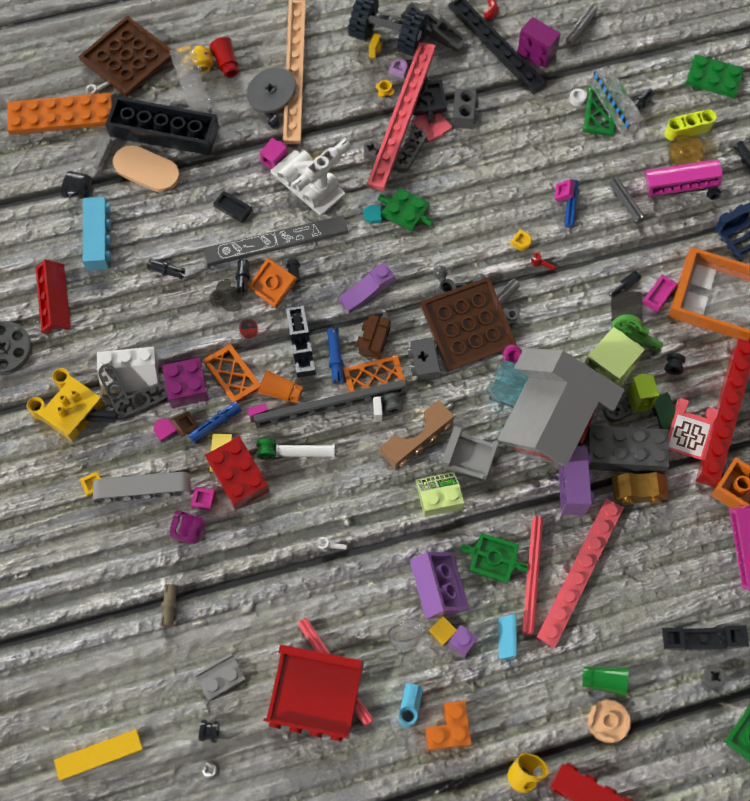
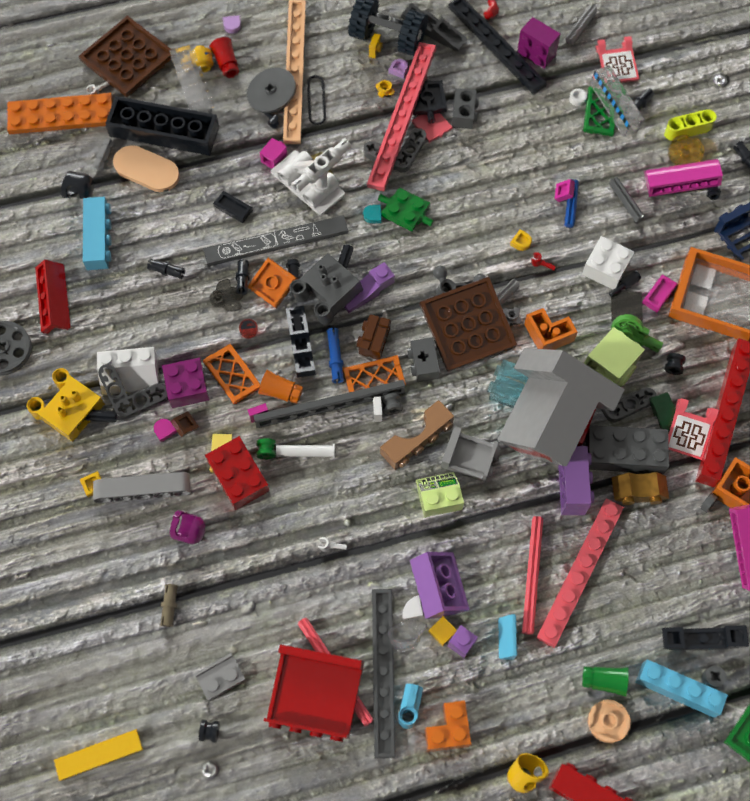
blue pin [187,401,242,444] -> none
dark pink tile [191,487,215,511] -> none
green plate [460,533,529,584] -> none
dark pink tile [503,345,522,366] -> none
lime brick [627,374,659,413] -> none
green plate [685,54,745,99] -> none
none -> lavender tile [223,16,241,34]
none -> dark grey piece [290,244,363,325]
none -> black piece [307,75,326,125]
none -> dark grey tile [372,589,396,759]
none -> white tile [402,595,423,620]
none -> orange brick [524,308,578,350]
none -> white brick [582,236,634,289]
none -> flag [596,36,639,85]
none -> medium azure brick [635,659,727,718]
none -> dark grey tile [701,493,718,513]

